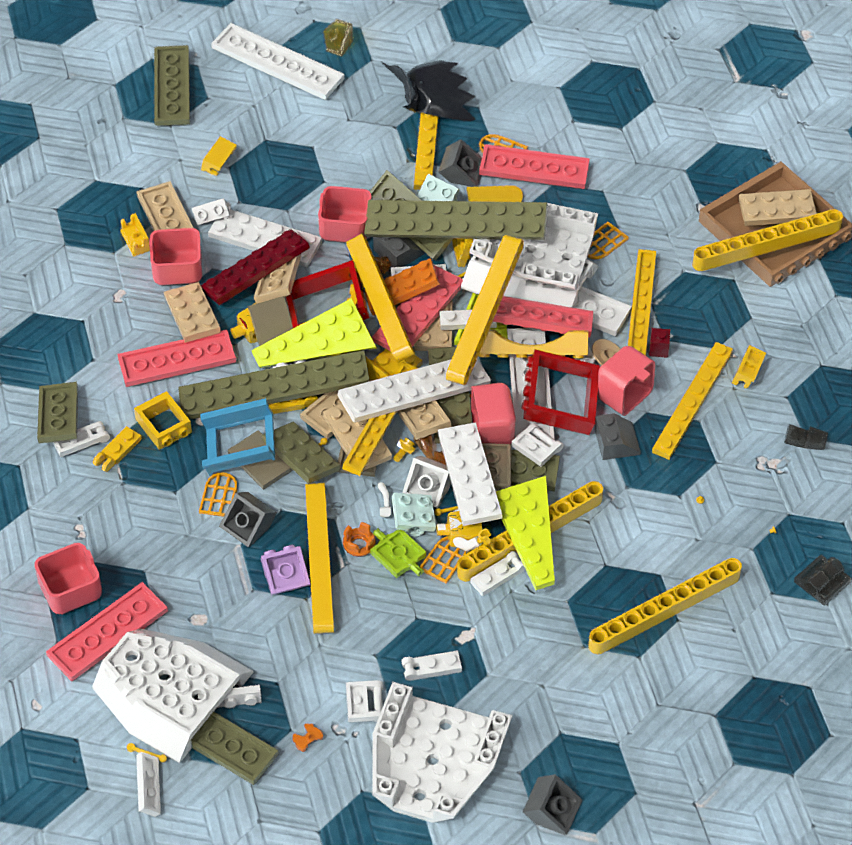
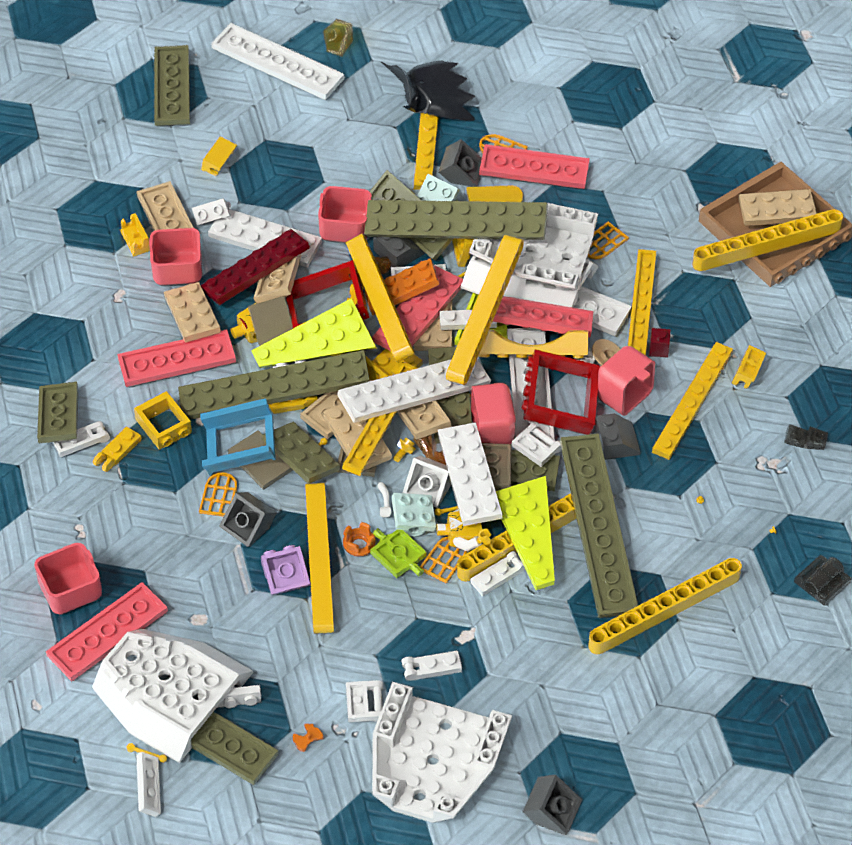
none -> olive plate [560,434,638,618]

